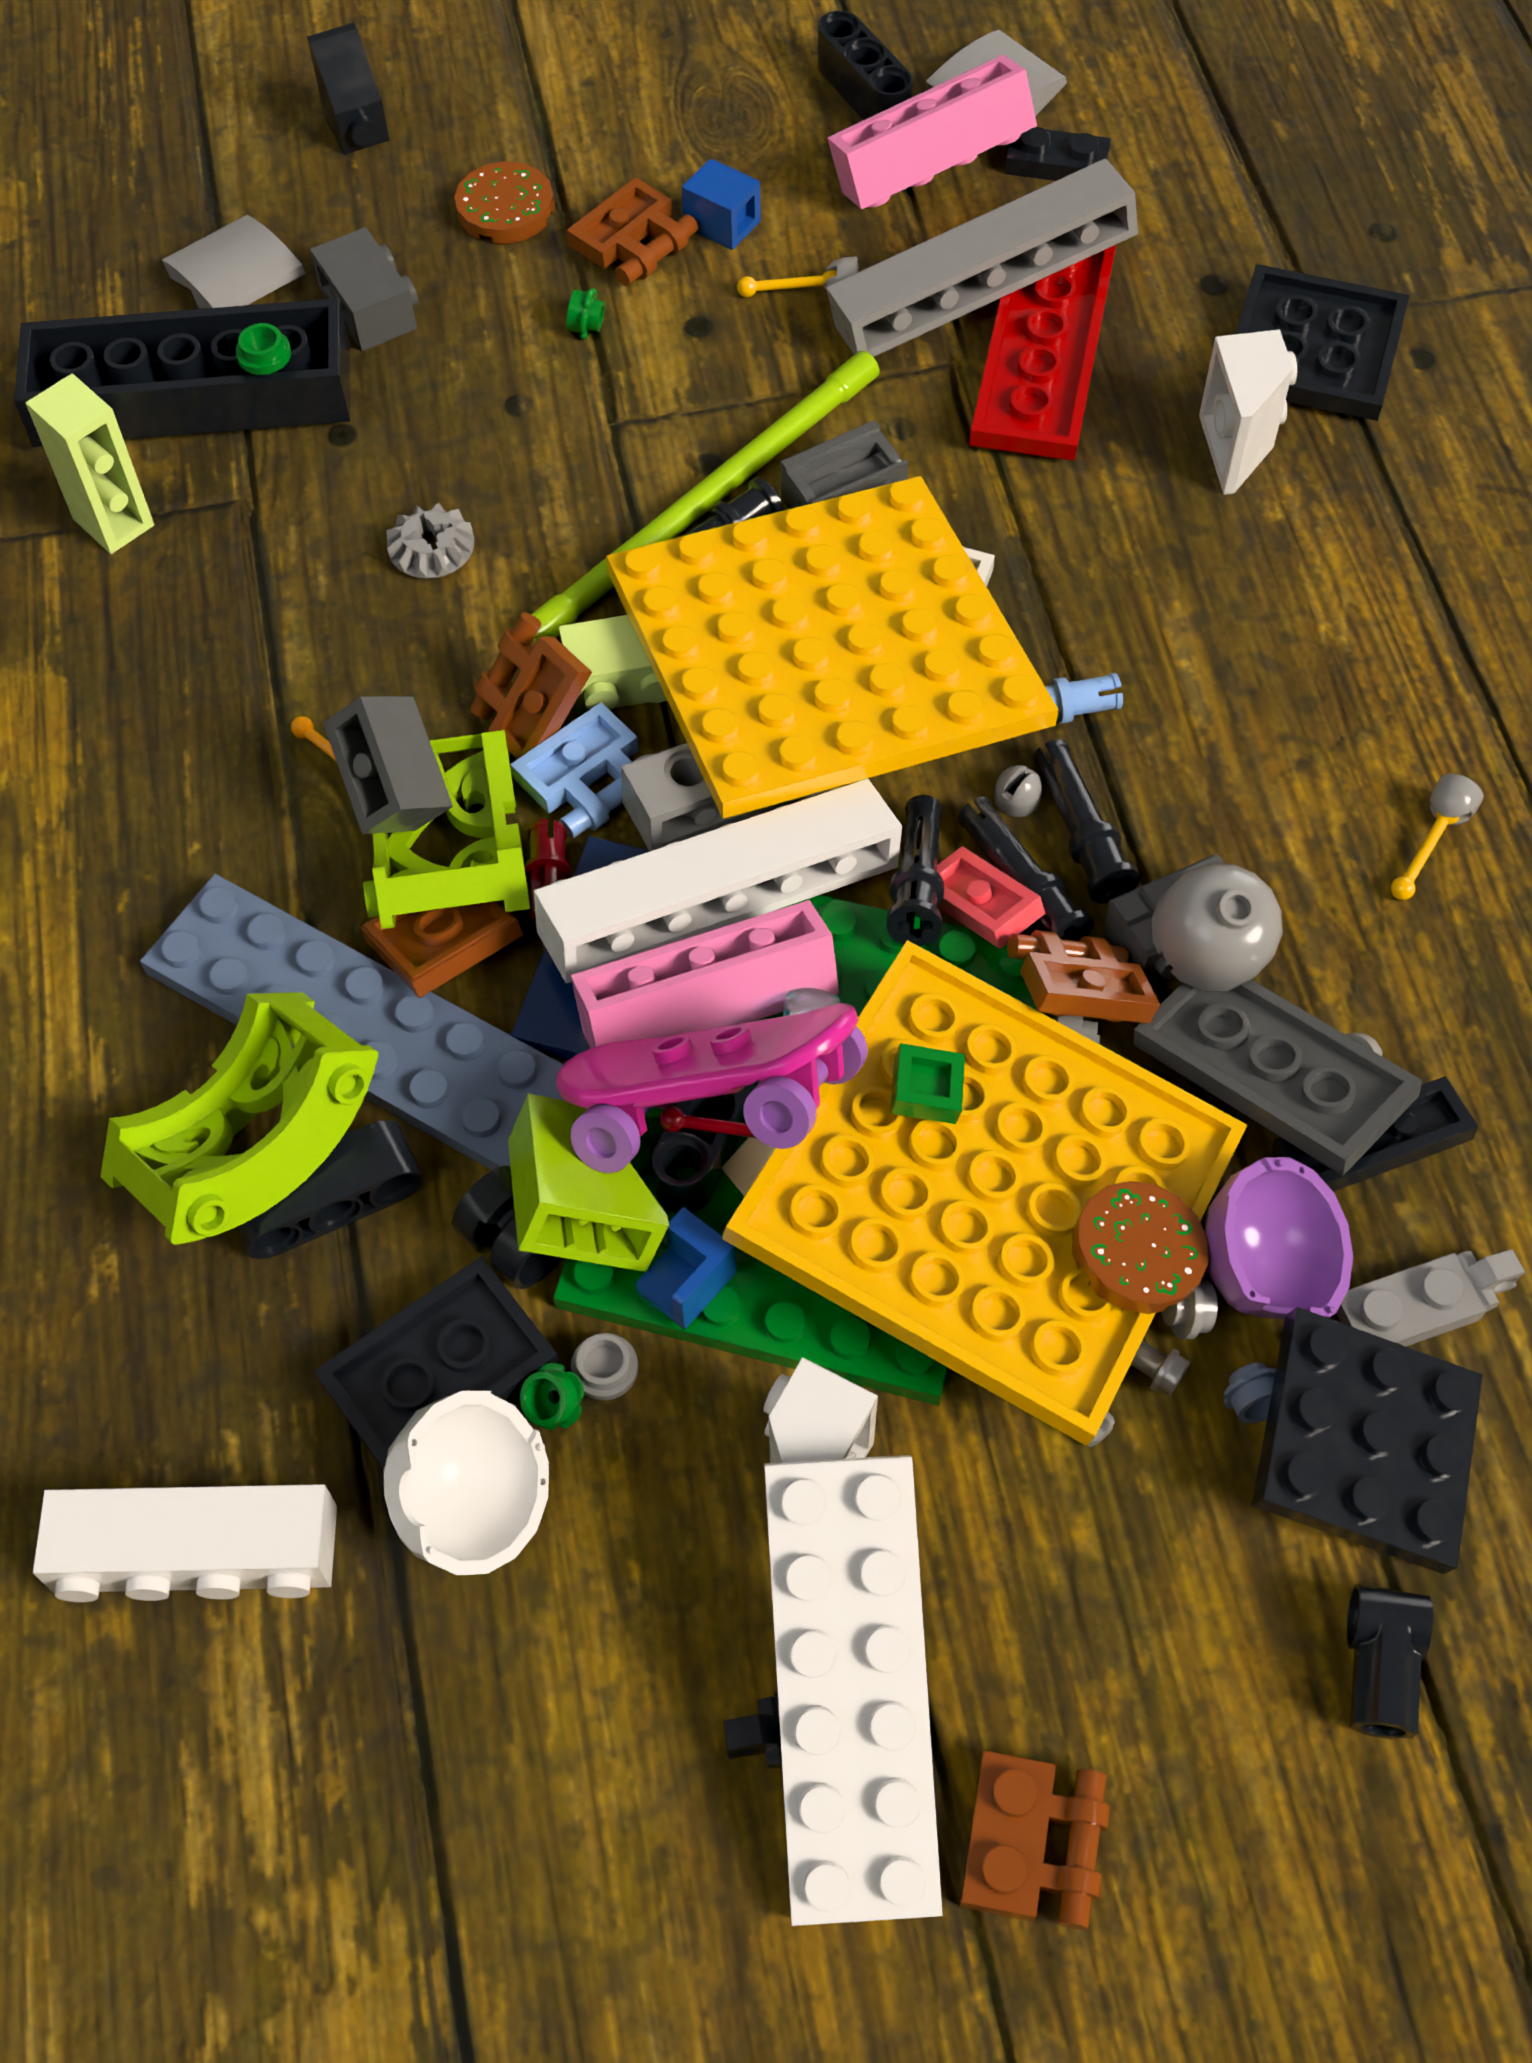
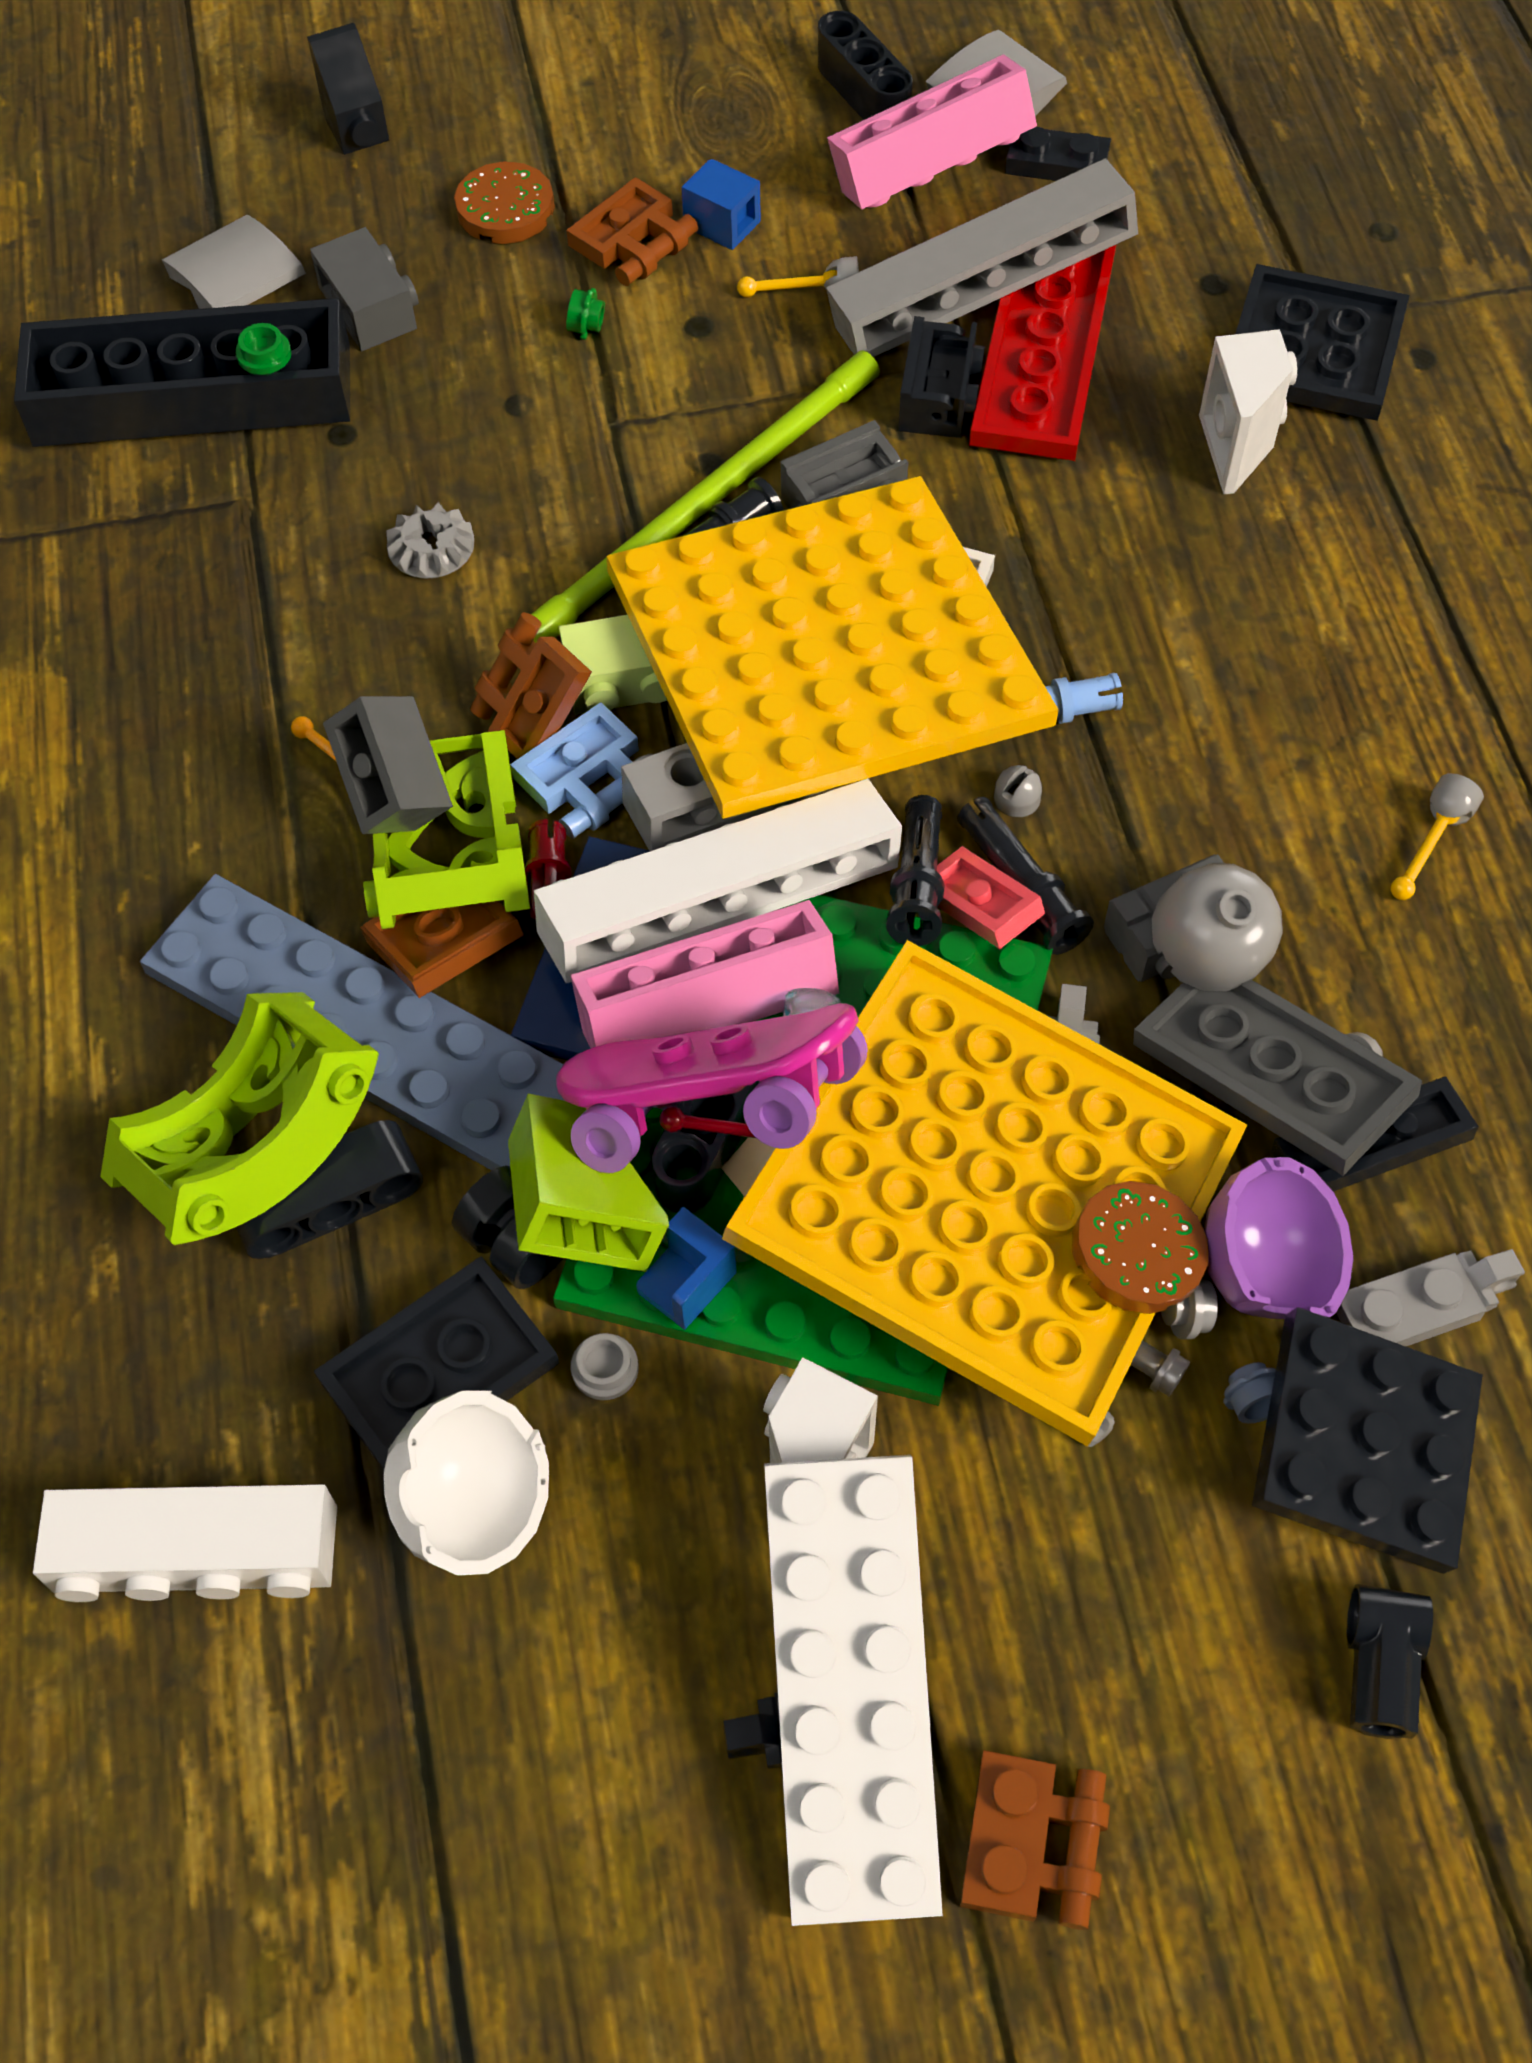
yellowish green brick [26,373,154,554] -> none
green plate [520,1363,584,1430] -> none
green plate [890,1043,965,1124] -> none
dark orange plate [1007,930,1160,1023] -> none
black pin [1033,740,1141,904] -> none
none -> black hinge [899,316,985,438]

